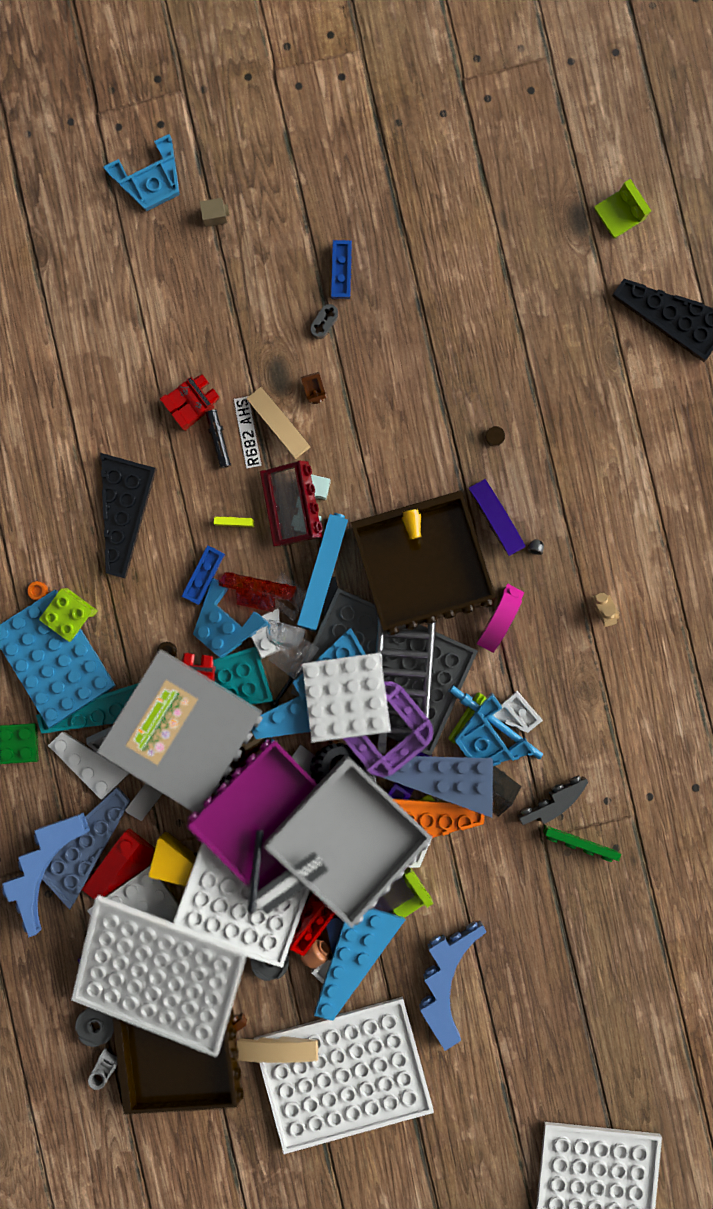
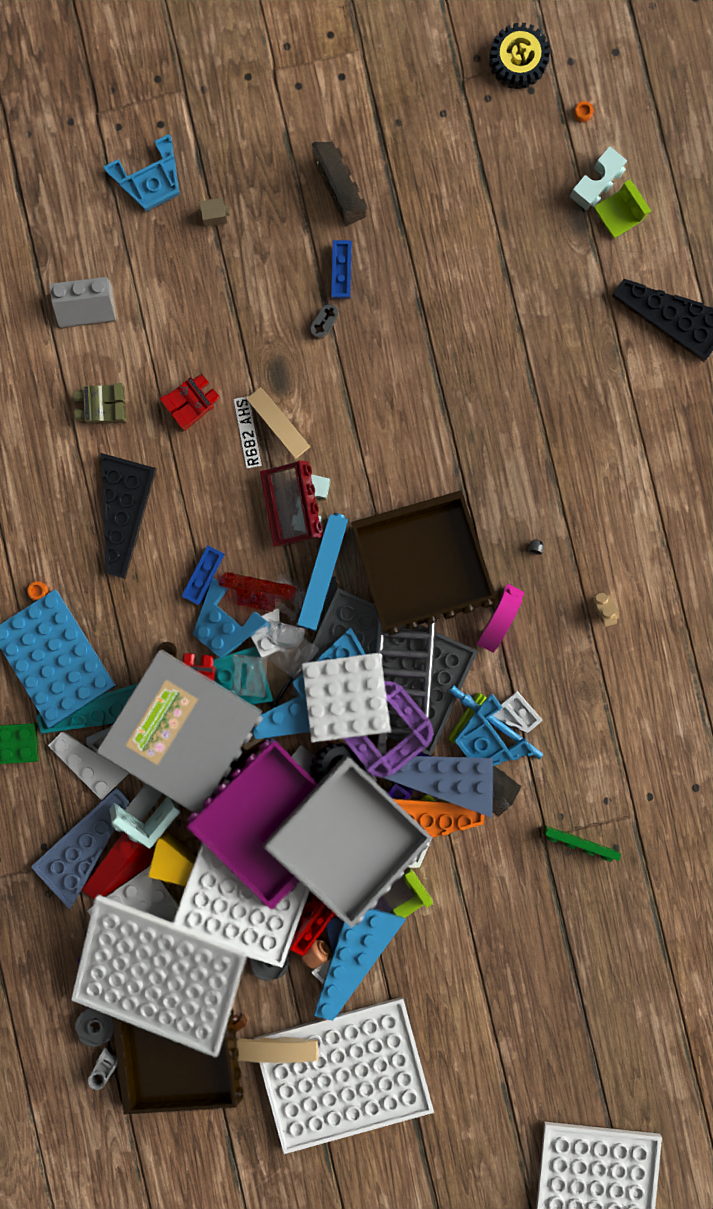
medium blue arch [2,812,90,937] -> none
lime bracket [39,588,98,642] -> none
black pin [205,410,231,468] -> none
neon yellow tile [214,517,254,528] -> none
black bar [247,830,264,913] -> none
dark grey sticker [256,852,328,914] -> none
reddish brown bracket [301,372,327,404] -> none
yellow cone [402,510,421,539] -> none
medium blue arch [419,921,486,1051] -> none
dark purple slope [469,479,525,556] -> none
dark brown tile [485,426,505,446] -> none
dark grey slope [517,776,588,825] -> none
none -> light grey slope [50,277,116,328]
none -> olive hips [74,383,127,424]
none -> light aqua bracket [109,796,180,849]
none -> clear plate [231,655,268,697]
none -> clear smoke slope [311,142,368,227]
none -> wheel [489,23,550,89]
none -> light aqua arch [570,146,627,211]
none -> orange tile [573,101,594,122]

